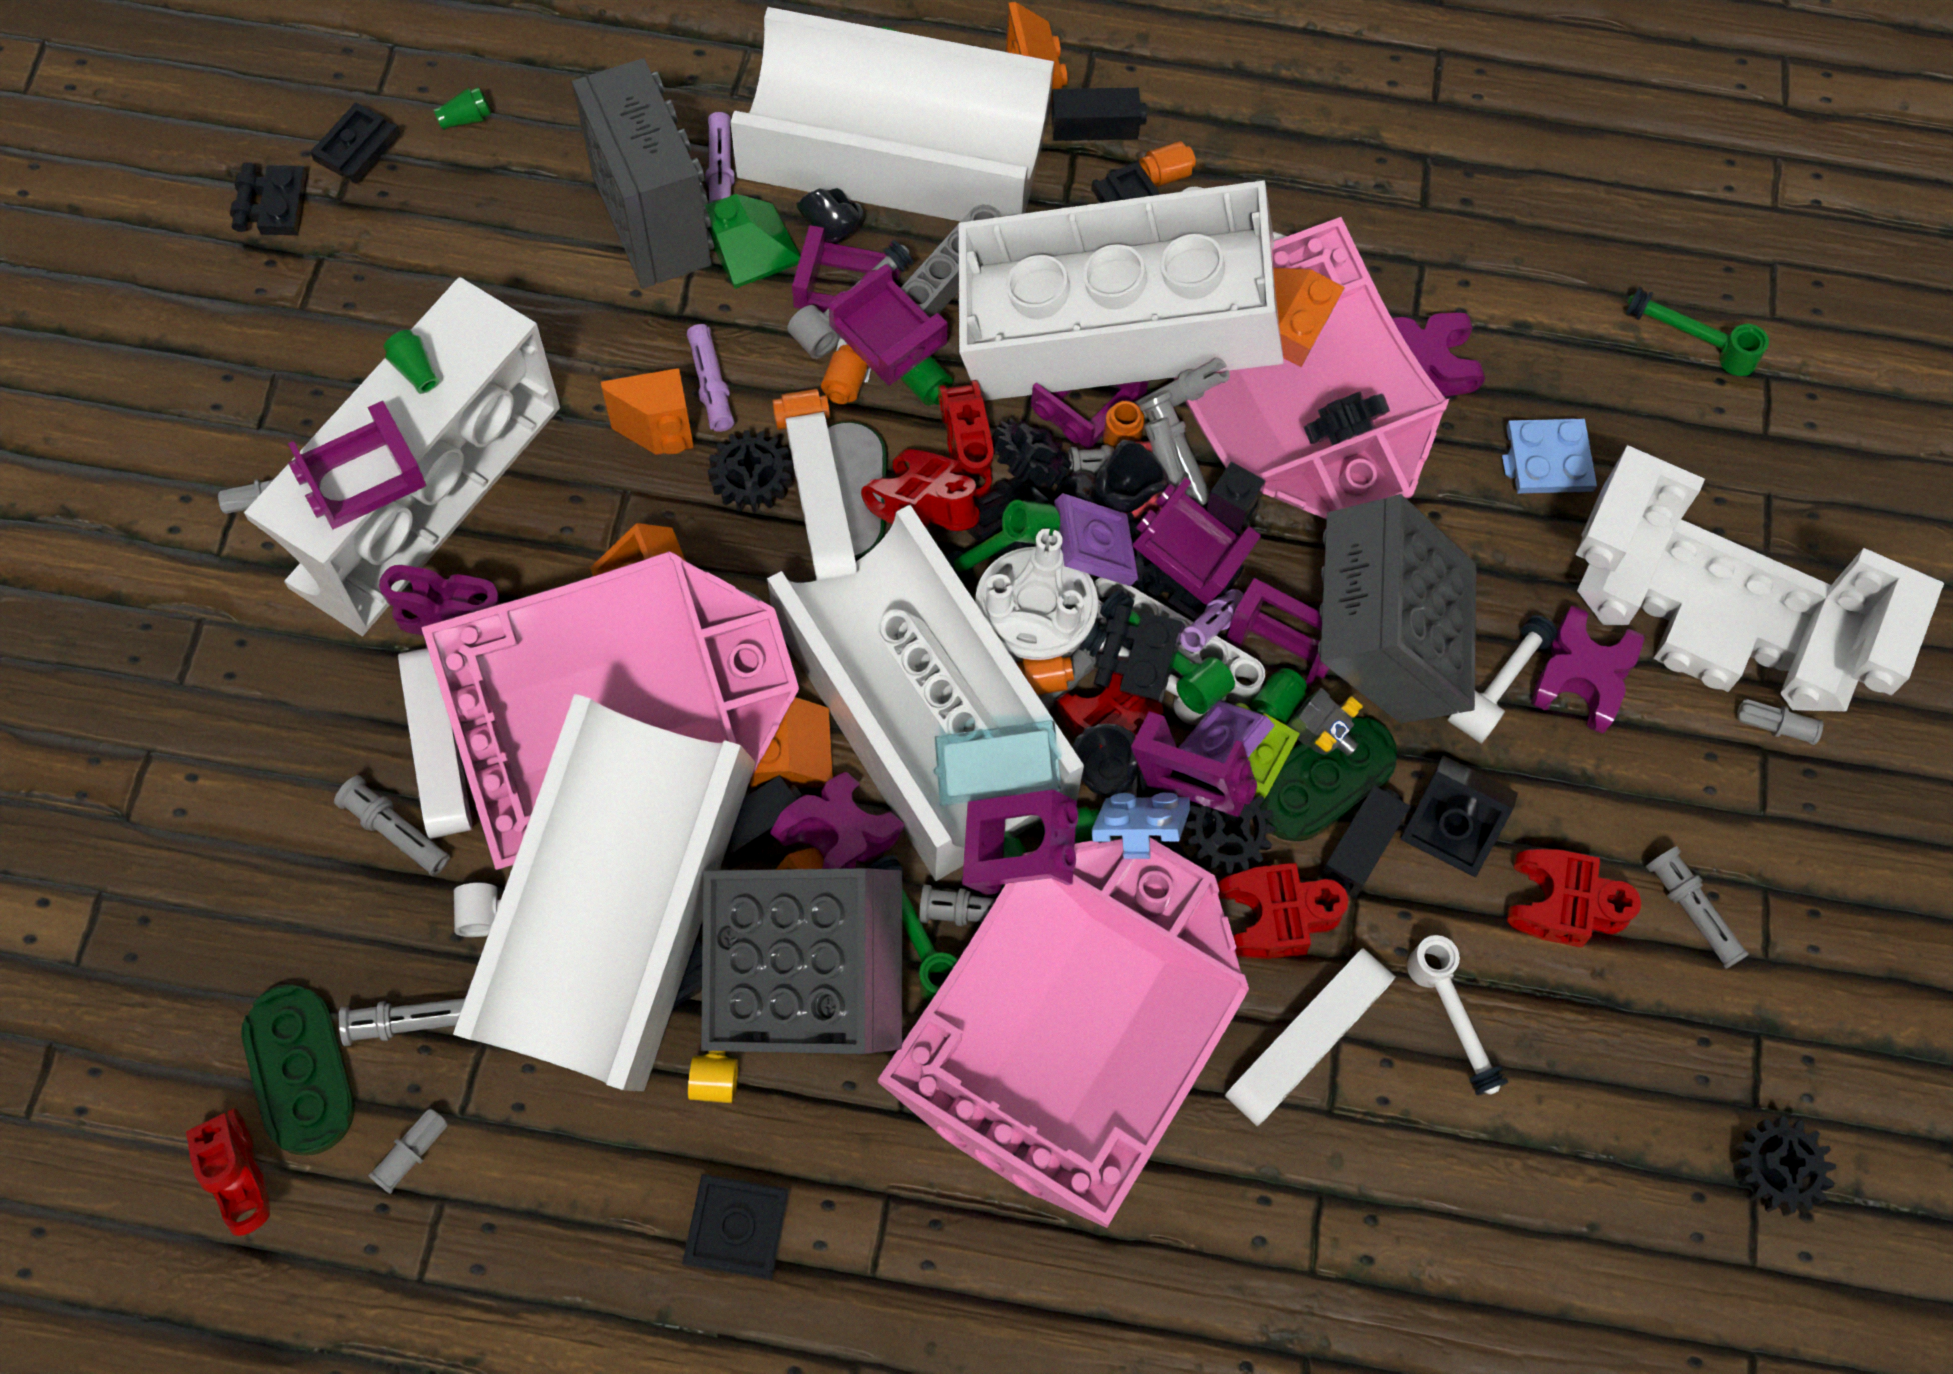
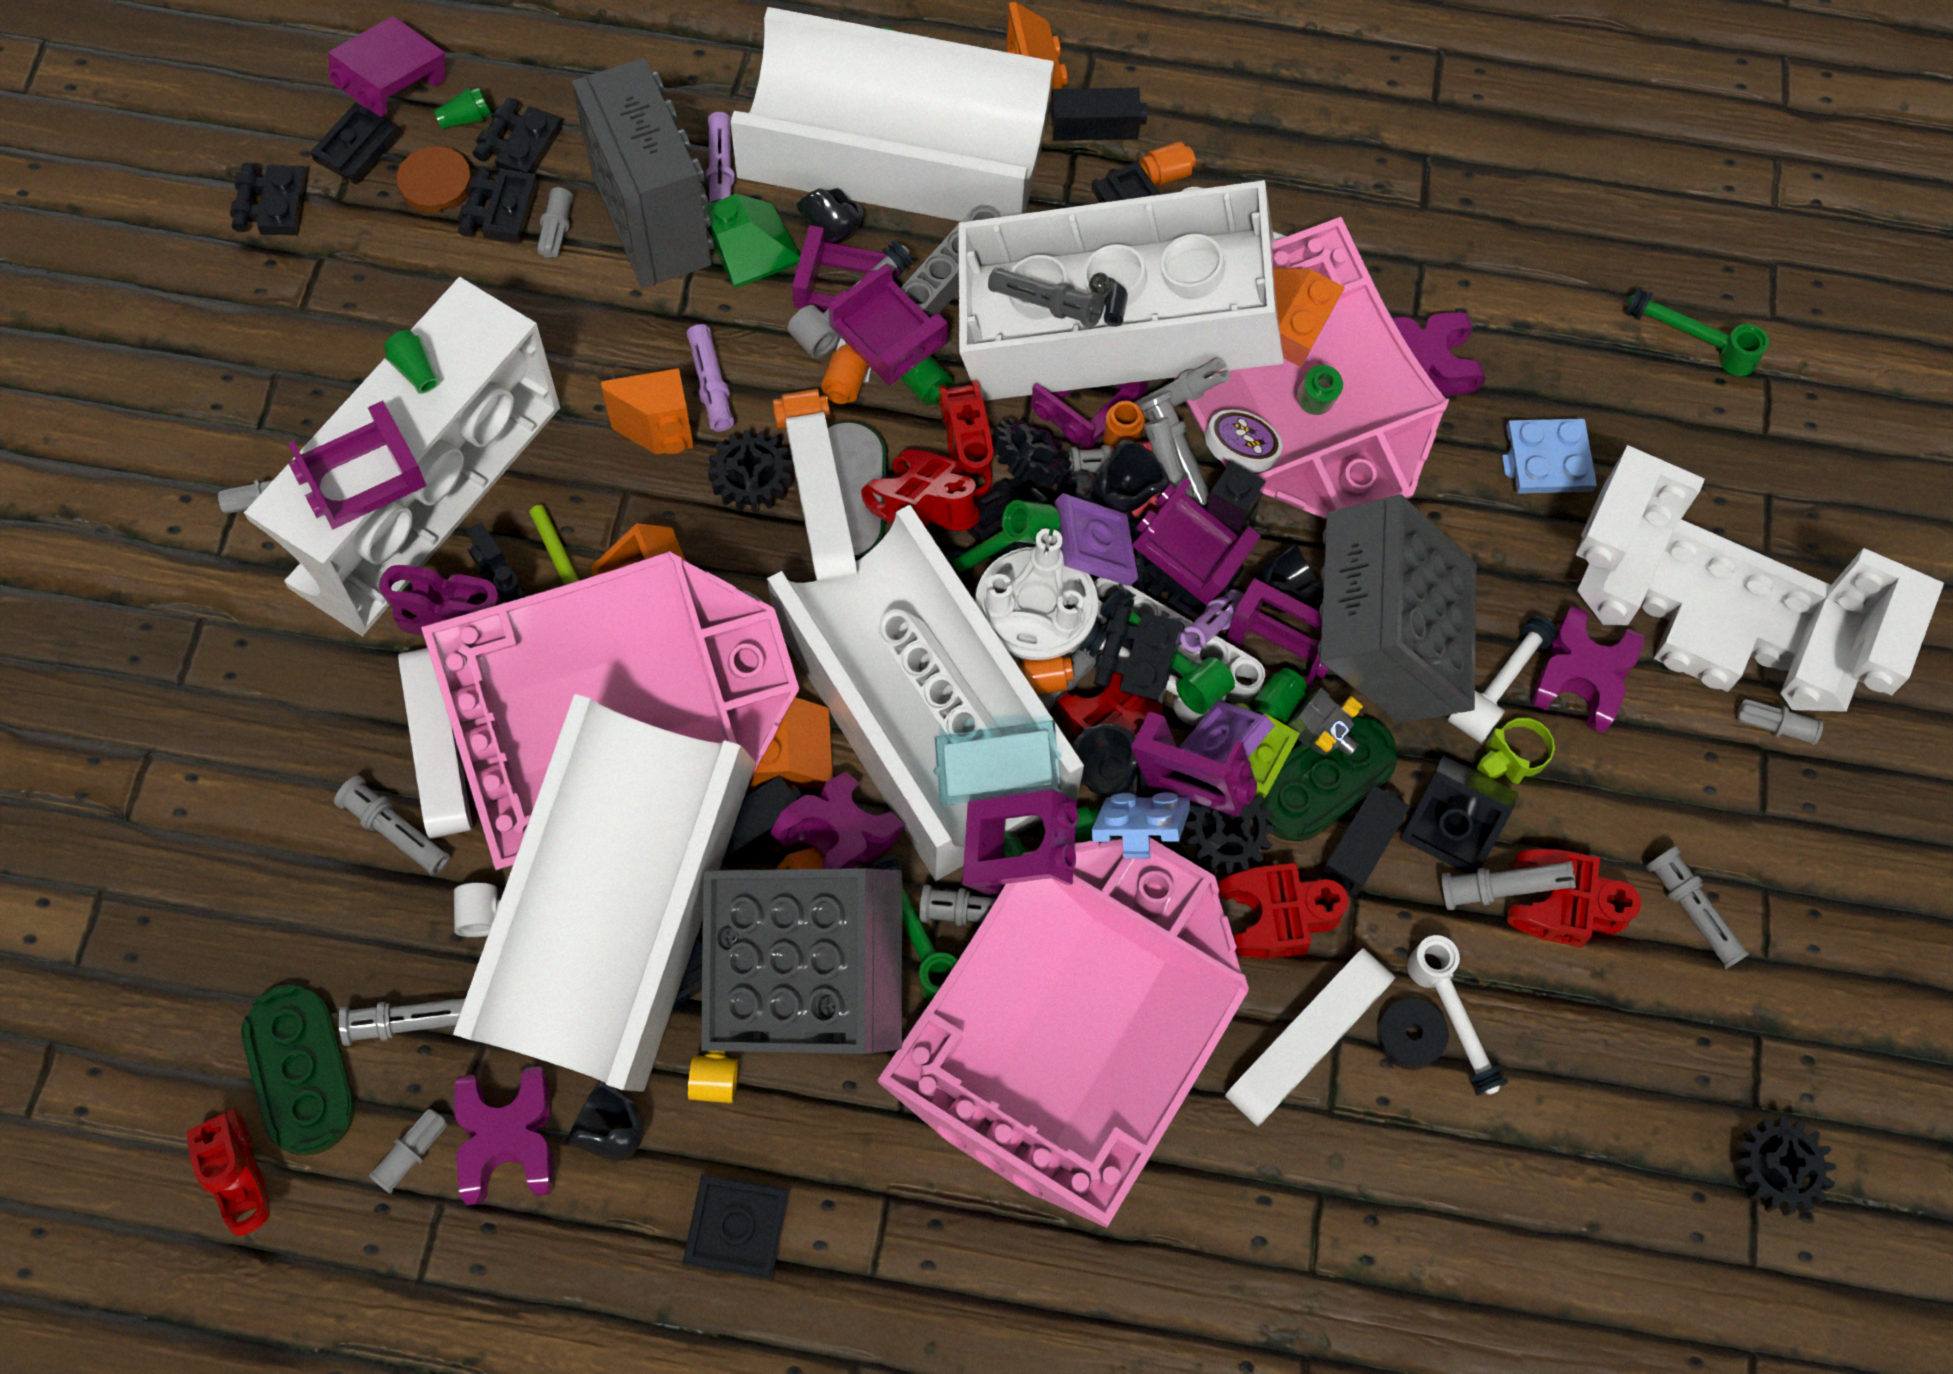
black gear [1304,391,1390,446] -> none
none -> magenta panel [328,16,445,117]
none -> dark orange tile [396,146,472,214]
none -> magenta piece [454,1066,554,1205]
none -> black plate [458,168,538,243]
none -> black plate [467,522,525,604]
none -> black plate [472,98,563,174]
none -> lime bar [529,505,580,586]
none -> light grey axle [537,187,573,259]
none -> black hair [566,1081,646,1161]
none -> dark grey pin [988,267,1104,328]
none -> black arm [1089,272,1128,327]
none -> tile [1204,409,1283,473]
none -> black hair [1256,543,1324,613]
none -> green brick [1297,365,1343,415]
none -> black piece [1377,998,1449,1070]
none -> light grey pin [1442,861,1576,910]
none -> lime piece [1477,718,1555,785]

